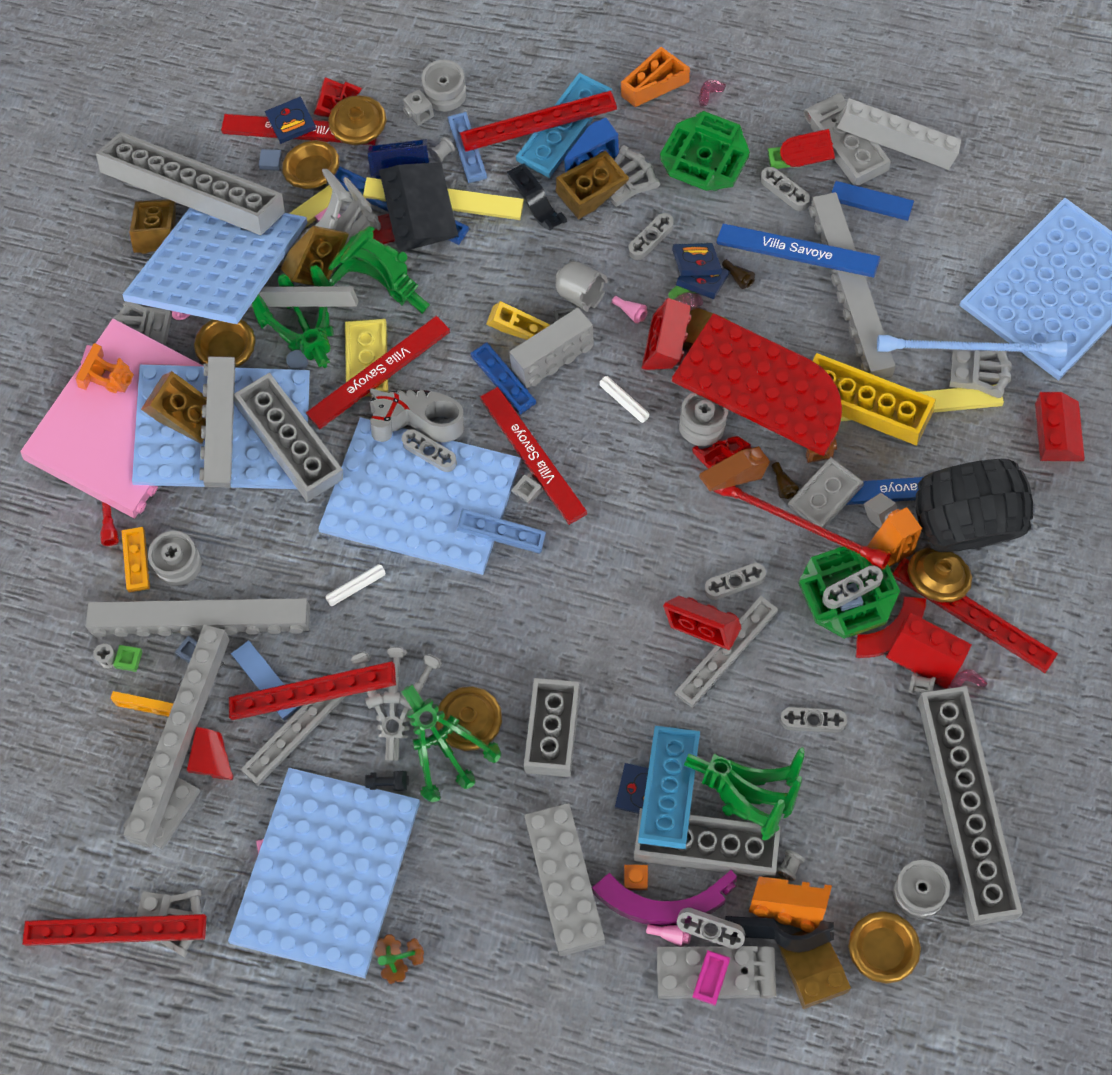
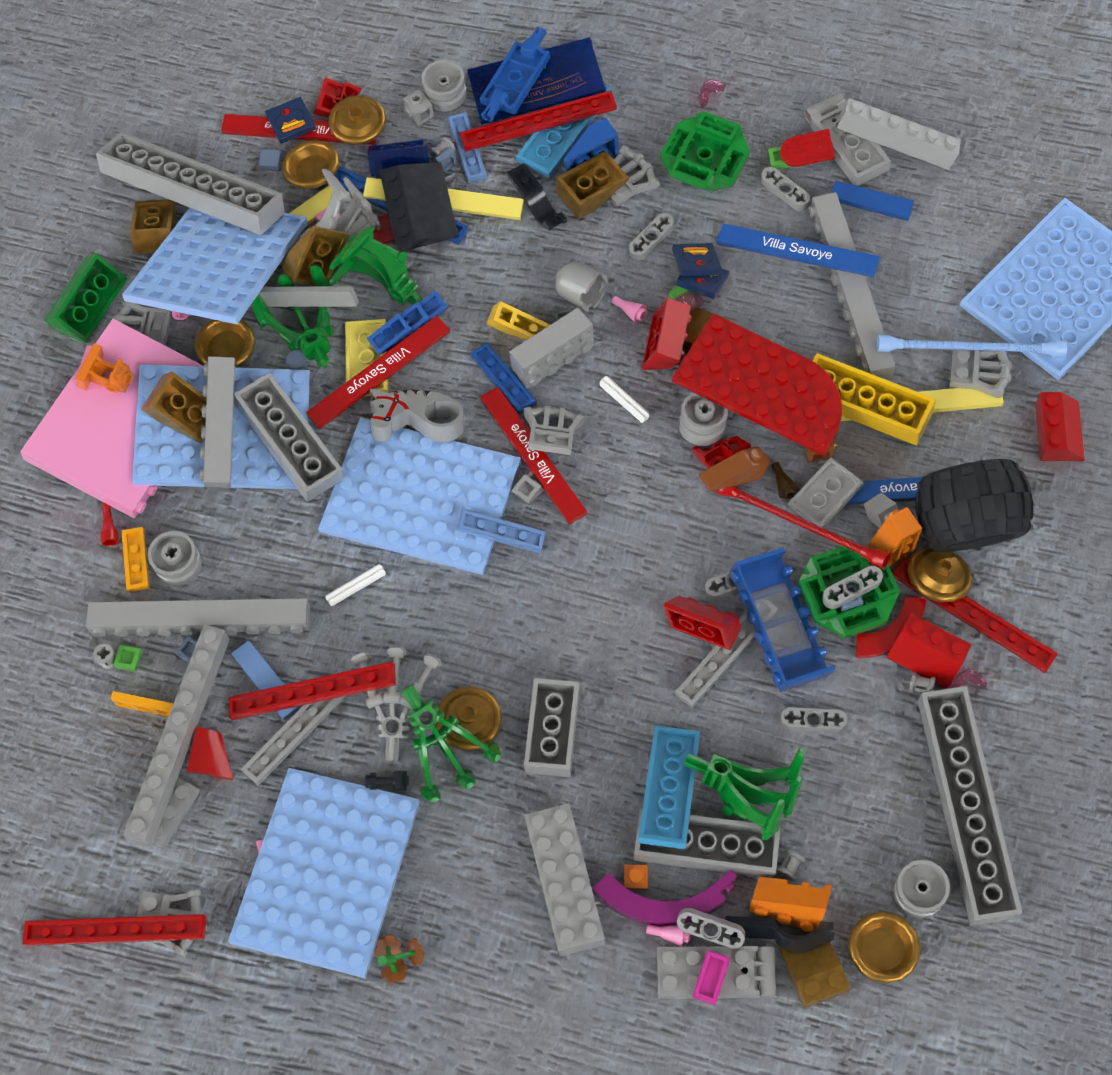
light grey beam [402,429,457,472] -> none
dark blue tile [615,763,649,814] -> none
orange wedge [621,47,690,107] -> none
dark brown cone [722,259,755,289] -> none
none -> green slope [44,253,128,343]
none -> blue slope [367,290,449,355]
none -> sand blue tile [435,147,456,172]
none -> clear blue piece [467,37,606,125]
none -> blue plate [479,27,551,122]
none -> light grey plate [524,405,585,455]
none -> blue window [730,547,835,692]

